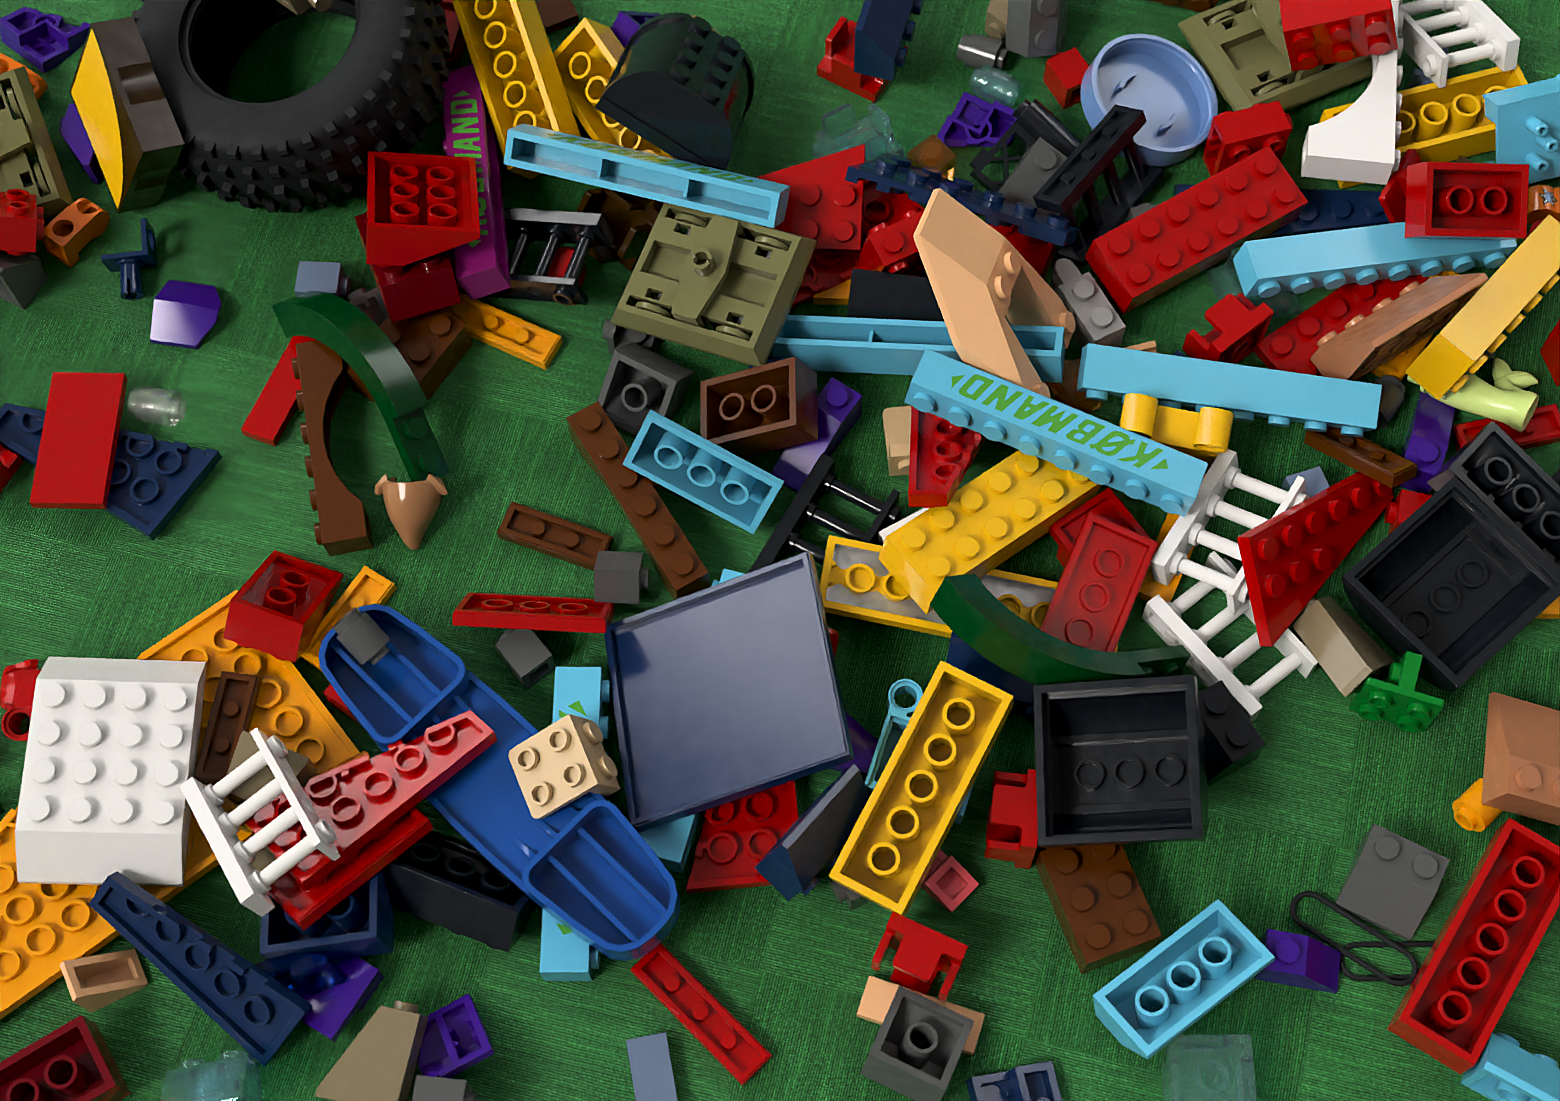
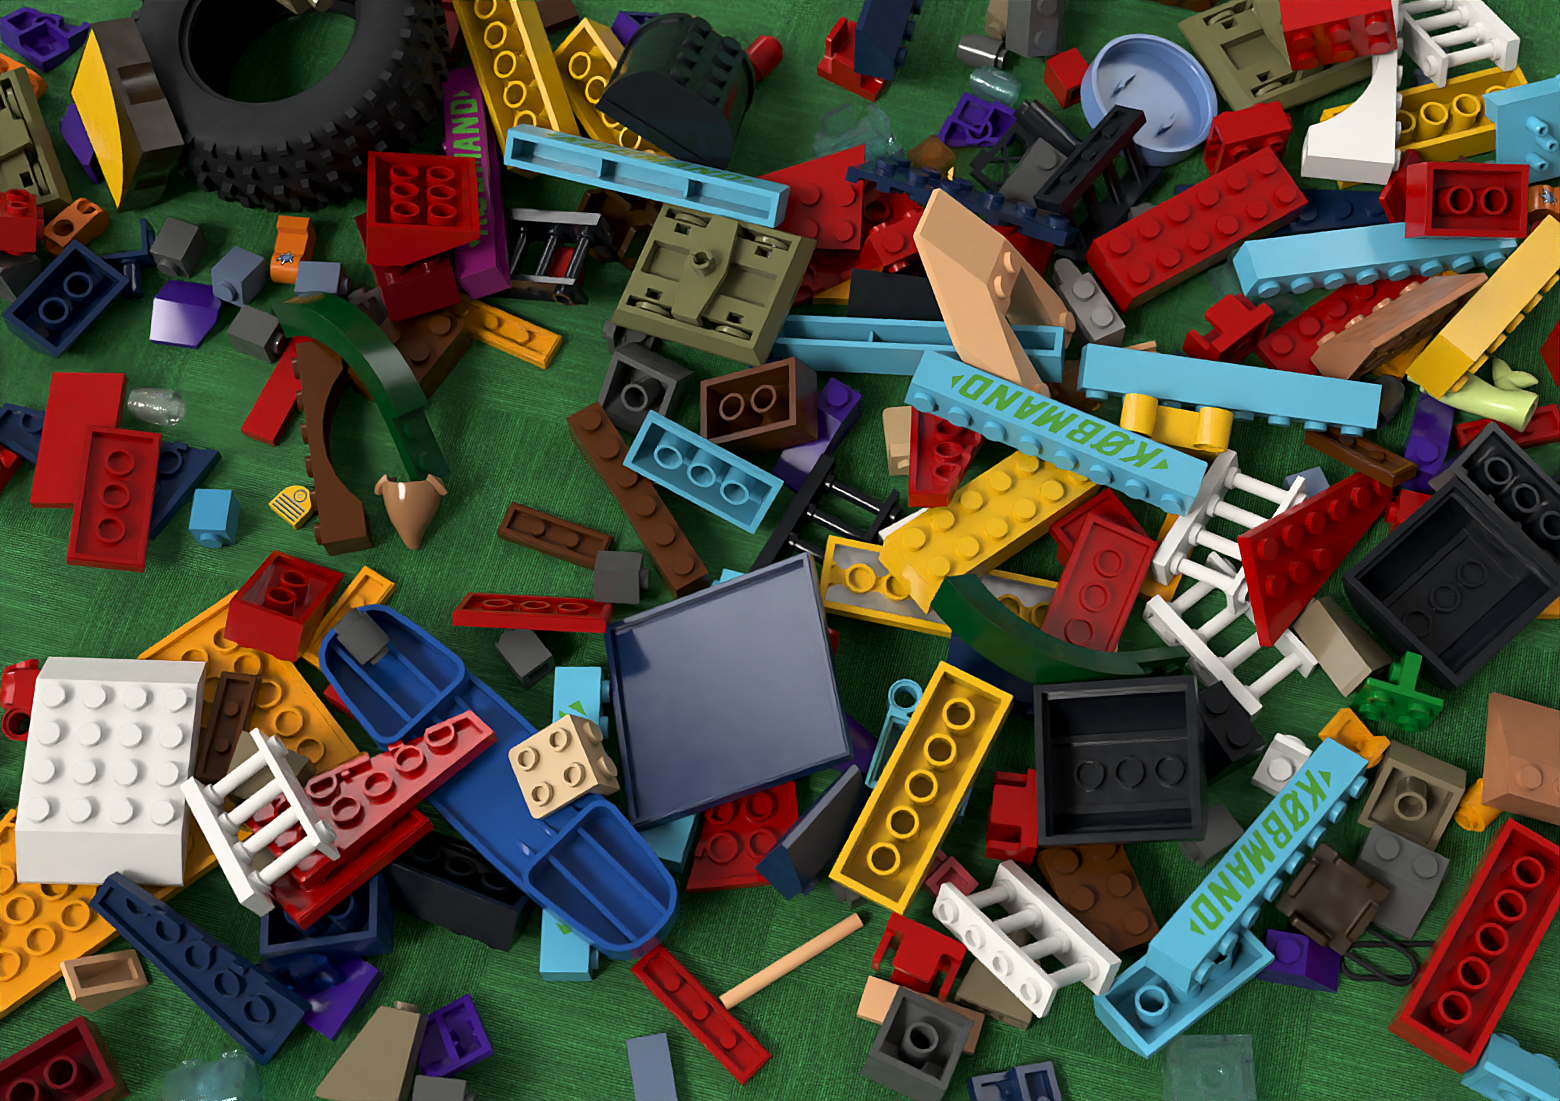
none -> dark blue slope [2,239,131,360]
none -> red tile [66,424,162,573]
none -> dark grey brick [149,217,208,279]
none -> dark azure brick [189,489,241,548]
none -> sand blue brick [211,246,267,307]
none -> dark grey brick [226,304,288,364]
none -> yellow tile [269,485,314,530]
none -> orange leg [270,215,317,284]
none -> light nougat bar [719,913,863,1010]
none -> red brick [745,35,783,83]
none -> white fence [932,860,1122,1018]
none -> dark tan torso [953,929,1041,1031]
none -> medium azure brick [1145,737,1369,994]
none -> dark grey brick [1179,802,1245,869]
none -> white bracket [1250,733,1312,797]
none -> dark brown panel [1275,841,1391,956]
none -> light orange bracket [1318,708,1391,769]
none -> dark tan slope [1357,739,1467,852]

